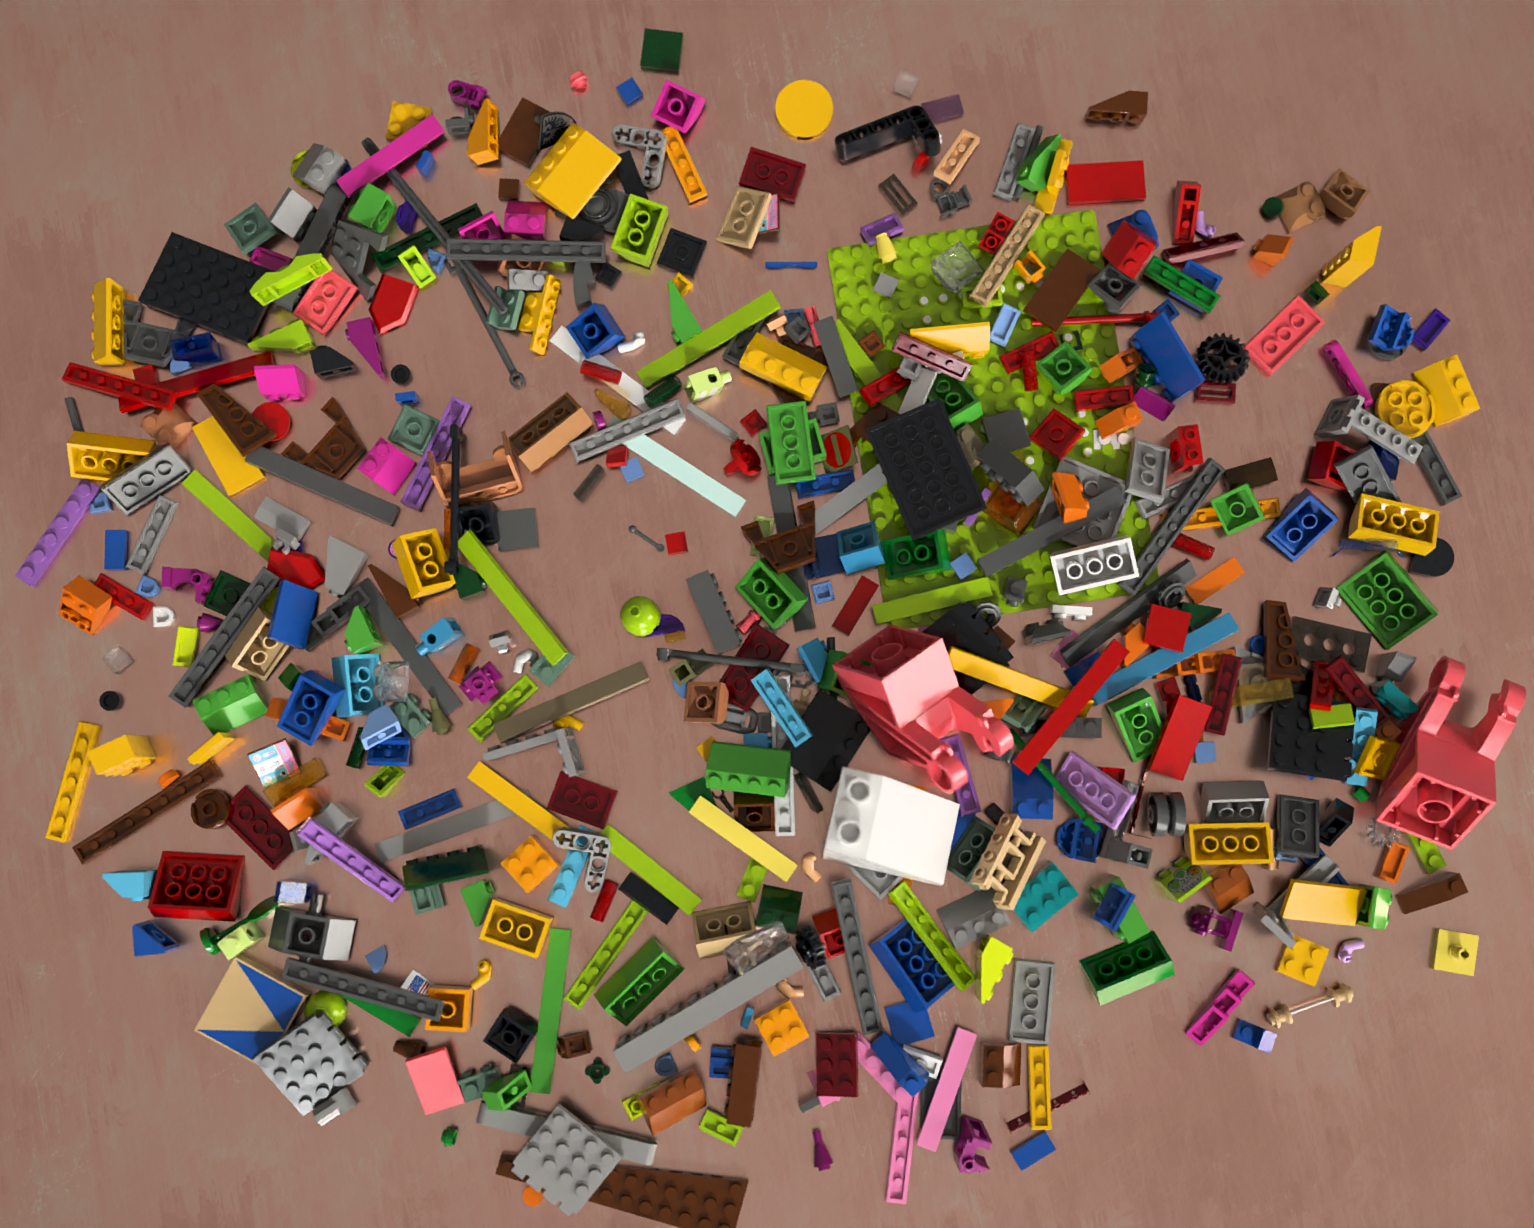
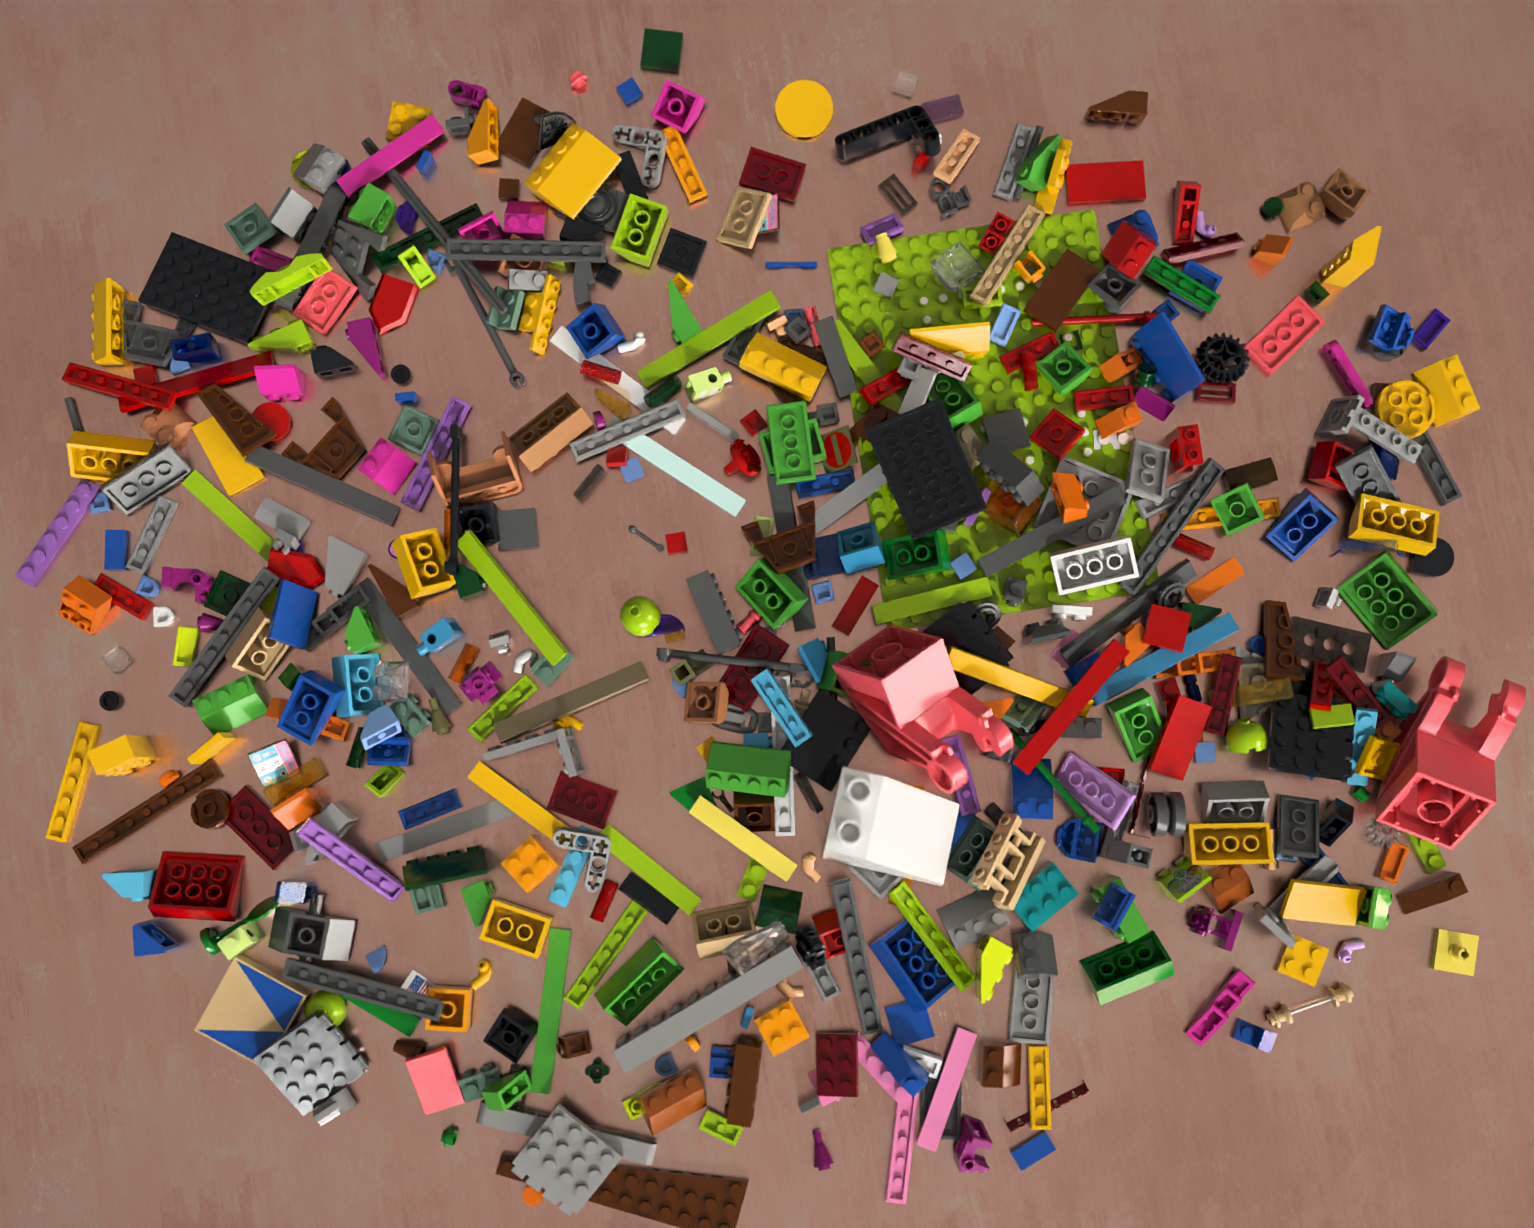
none -> dark grey slope [1012,933,1058,979]
none -> lime cylinder [1226,718,1268,753]

